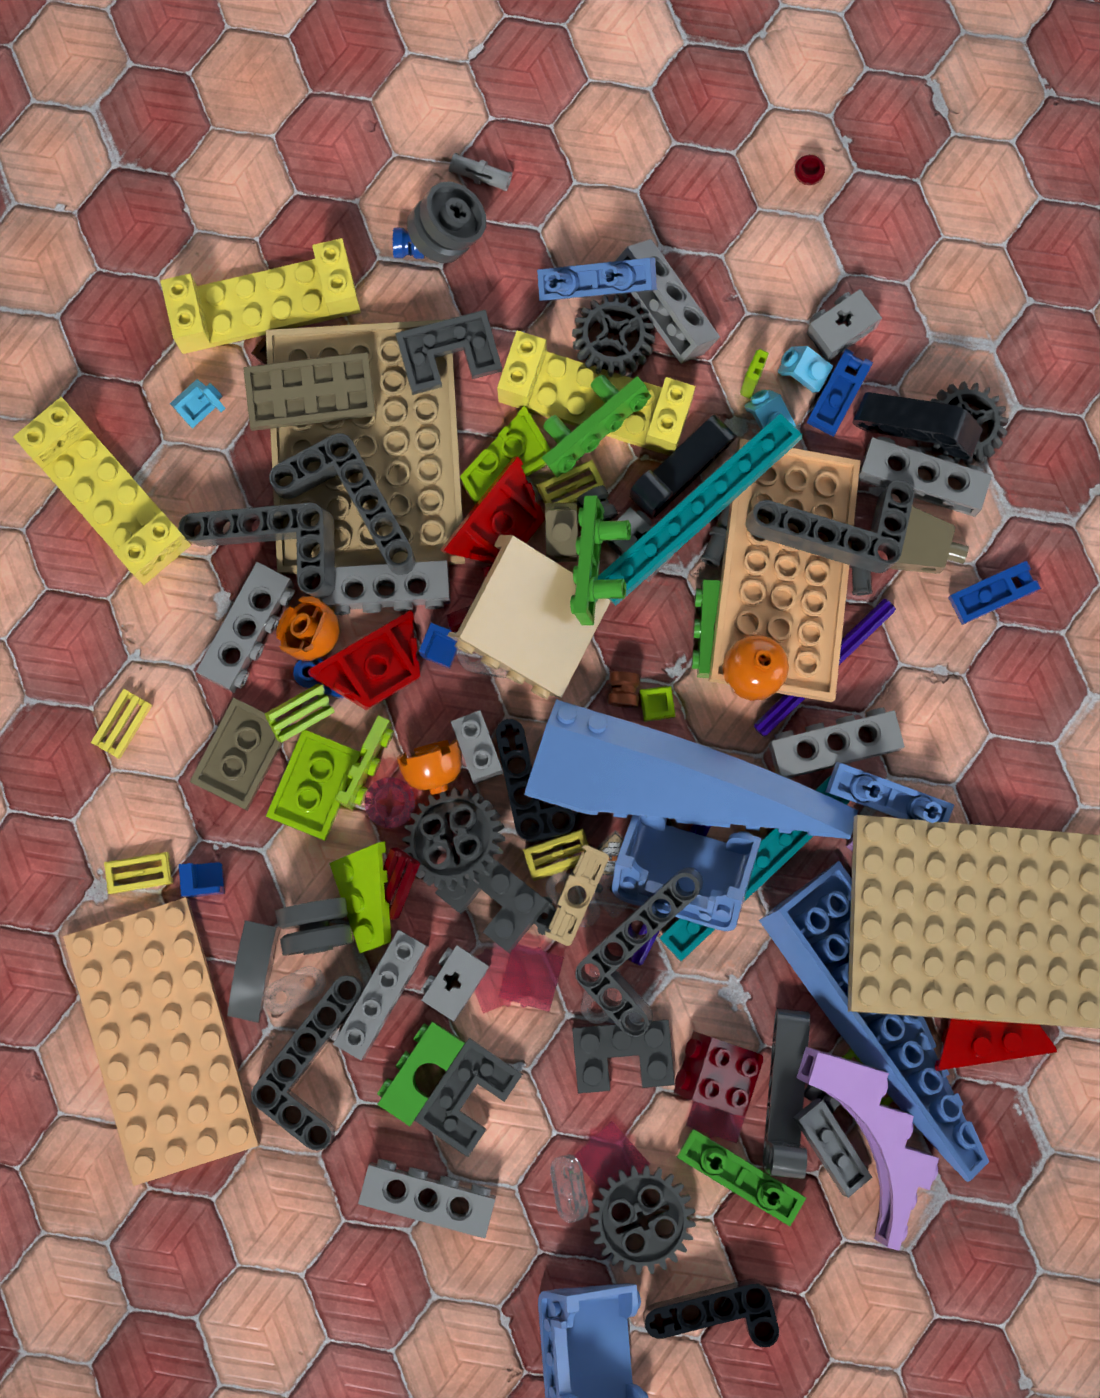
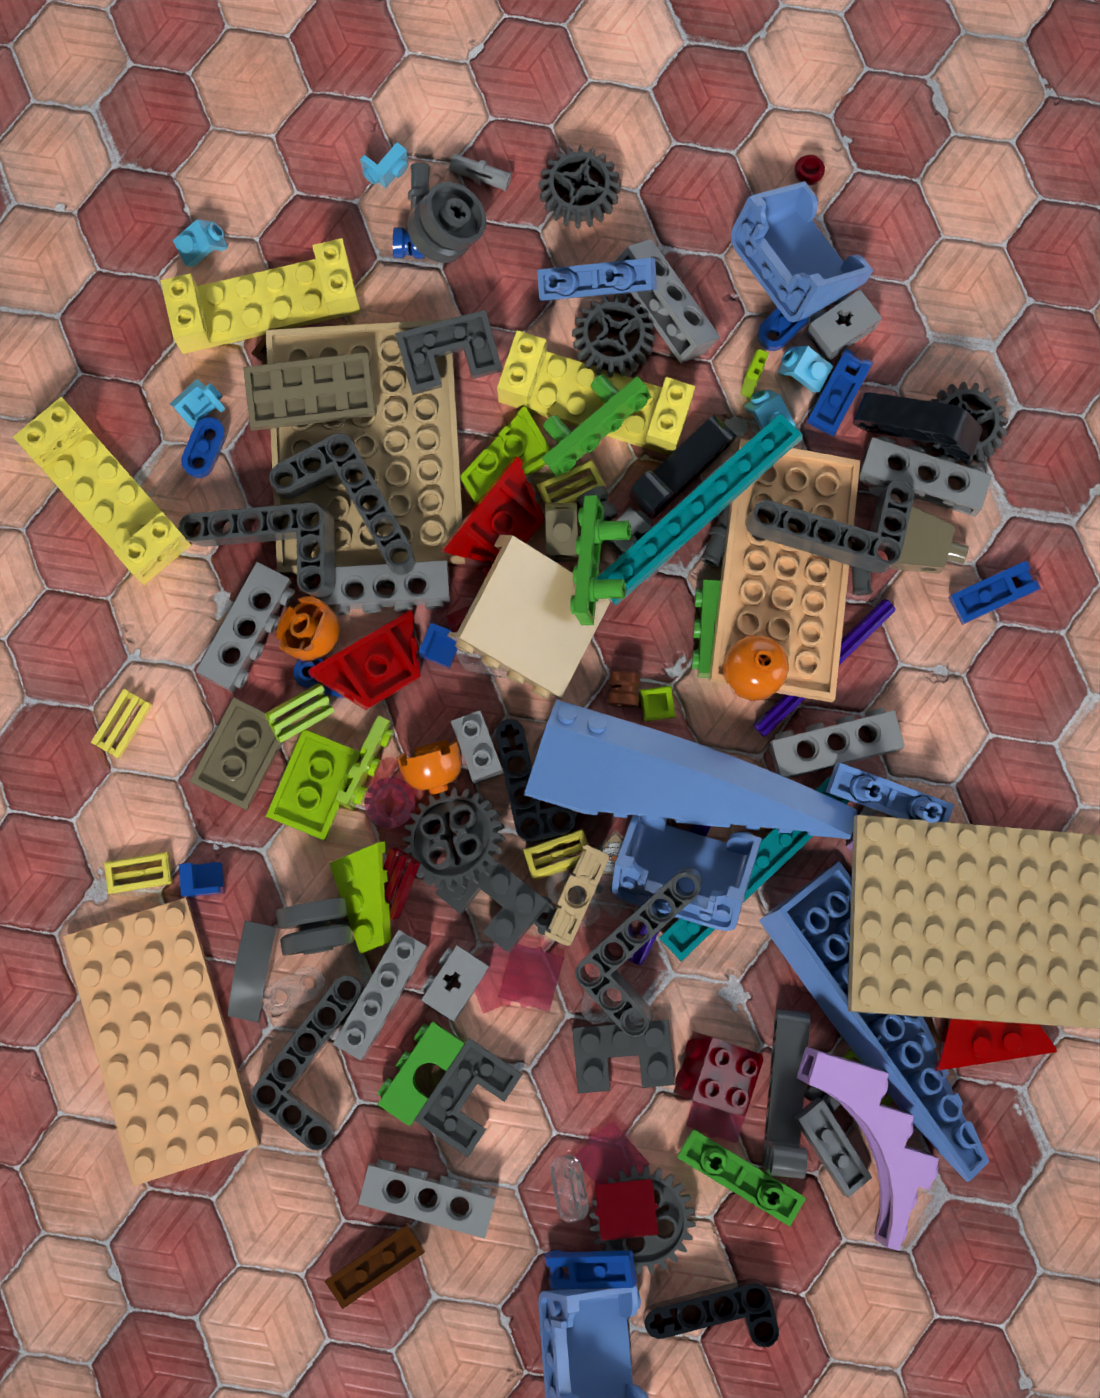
none -> medium azure bracket [173,219,228,267]
none -> blue plate [181,417,226,478]
none -> reddish brown plate [325,1223,426,1309]
none -> medium azure bracket [360,142,409,188]
none -> dark grey pin [408,163,430,211]
none -> dark grey gear [538,145,621,229]
none -> blue plate [544,1250,637,1289]
none -> dark red piece [595,1179,659,1241]
none -> medium blue windscreen [731,181,873,322]
none -> blue plate [758,308,809,351]

